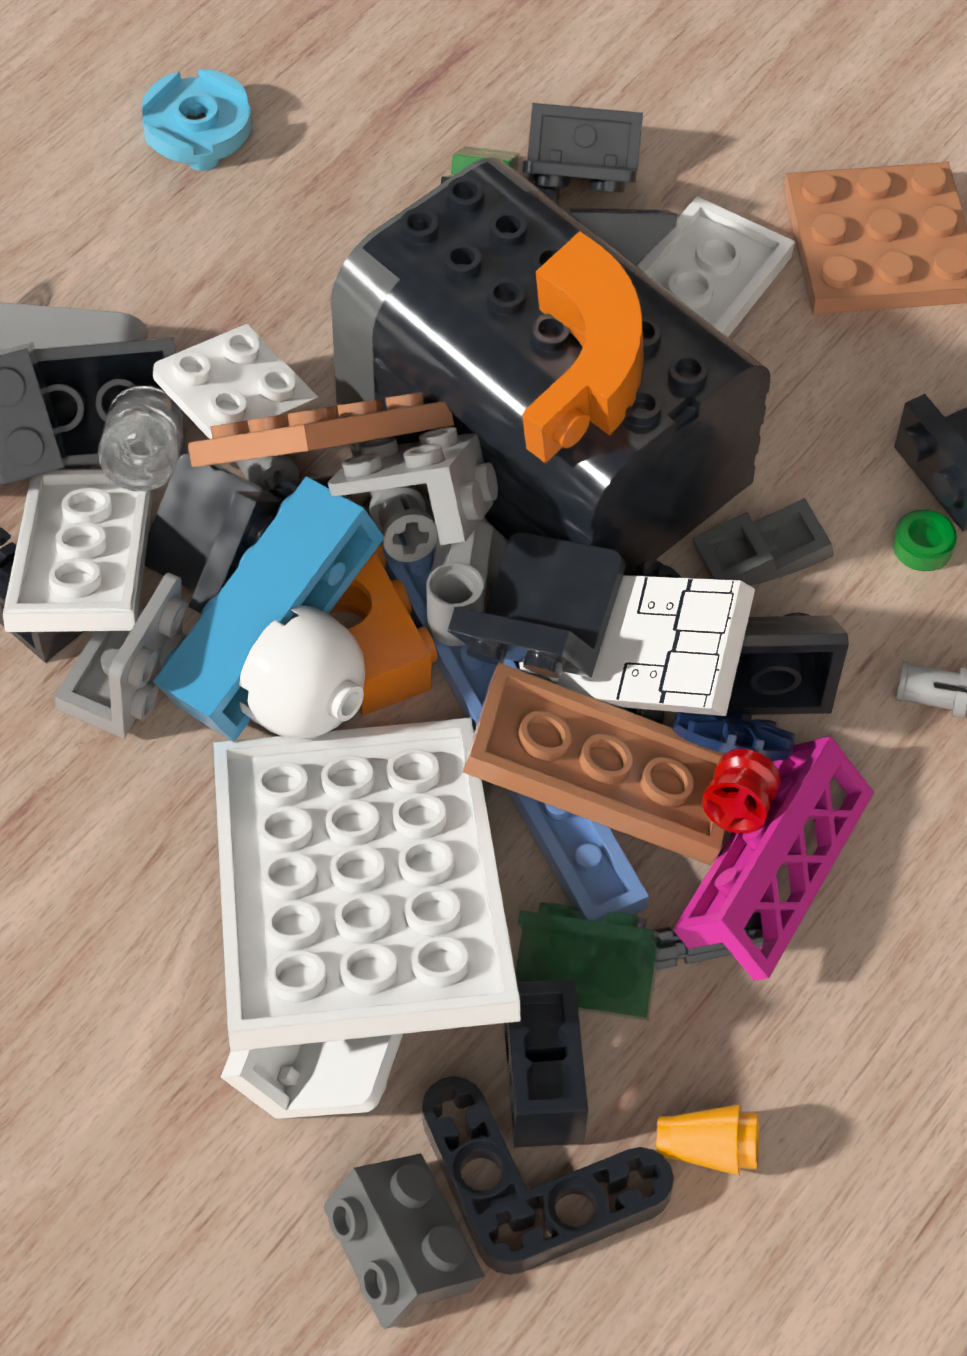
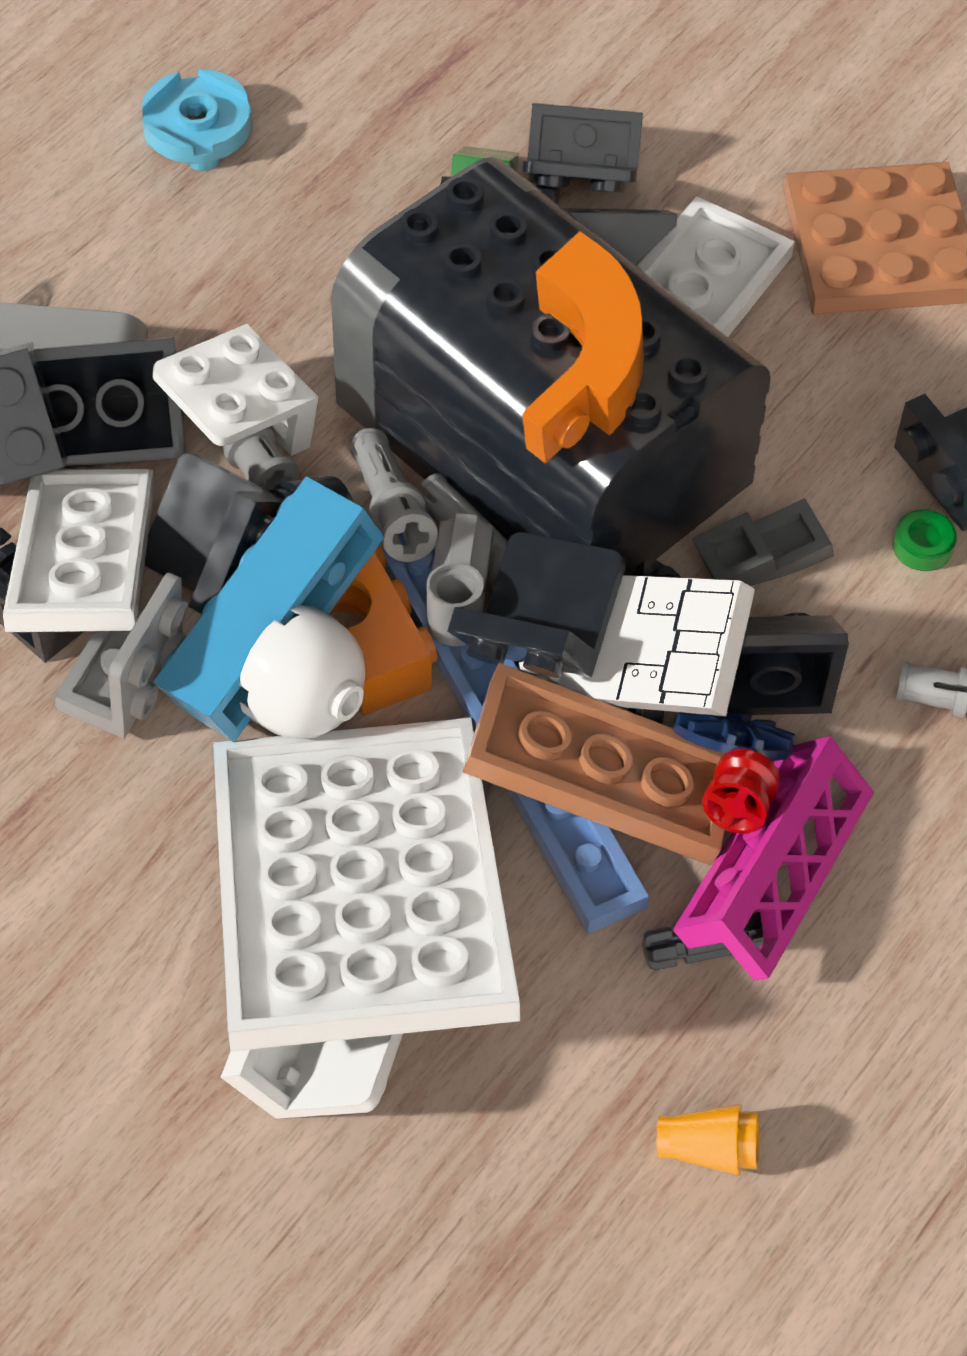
clear wheel [98,386,184,492] -> none
nougat plate [188,392,454,467] -> none
dark grey bracket [324,1153,485,1329] -> none
light grey bracket [328,427,498,545] -> none
black beam [422,1076,674,1275] -> none
black brick [504,979,588,1148] -> none
clear green bracket [515,902,661,1021] -> none

